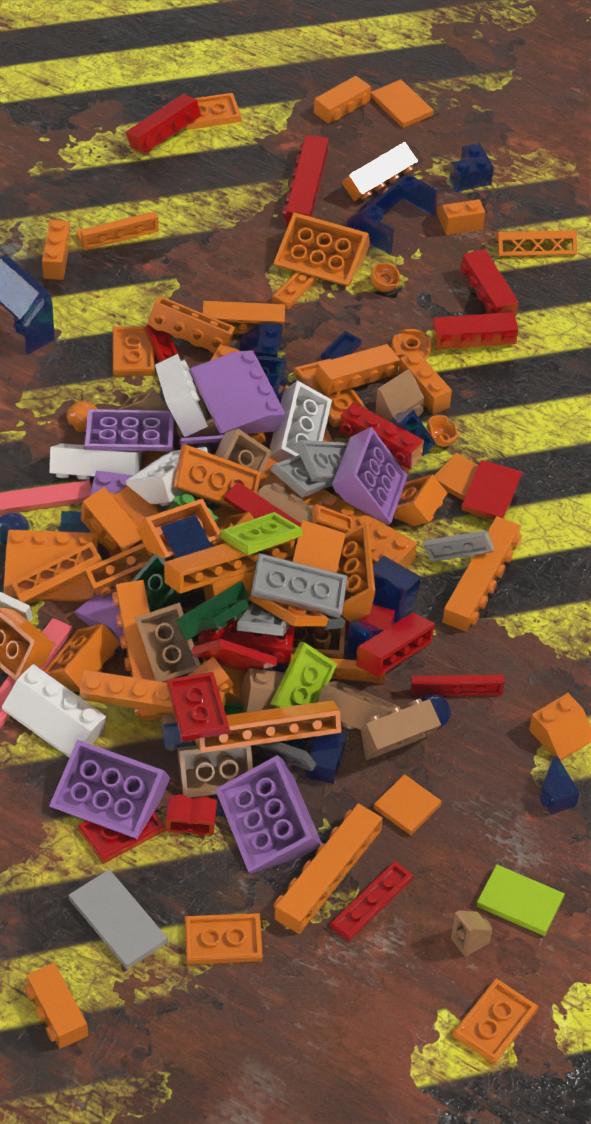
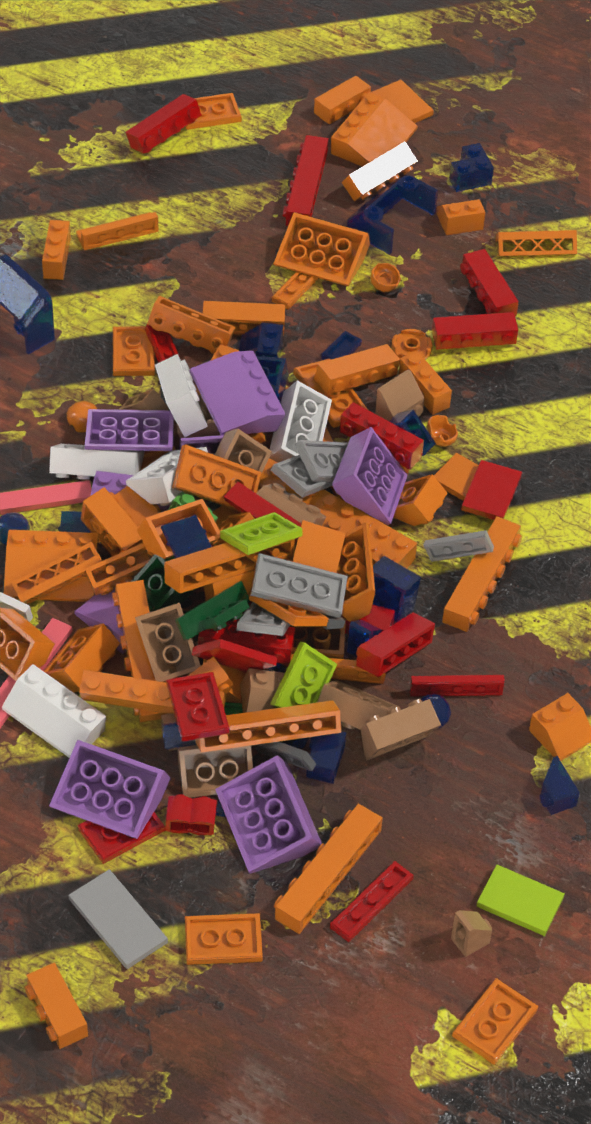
orange tile [311,504,354,533] -> none
orange tile [374,774,442,836] -> none
none -> orange slope [331,92,418,167]

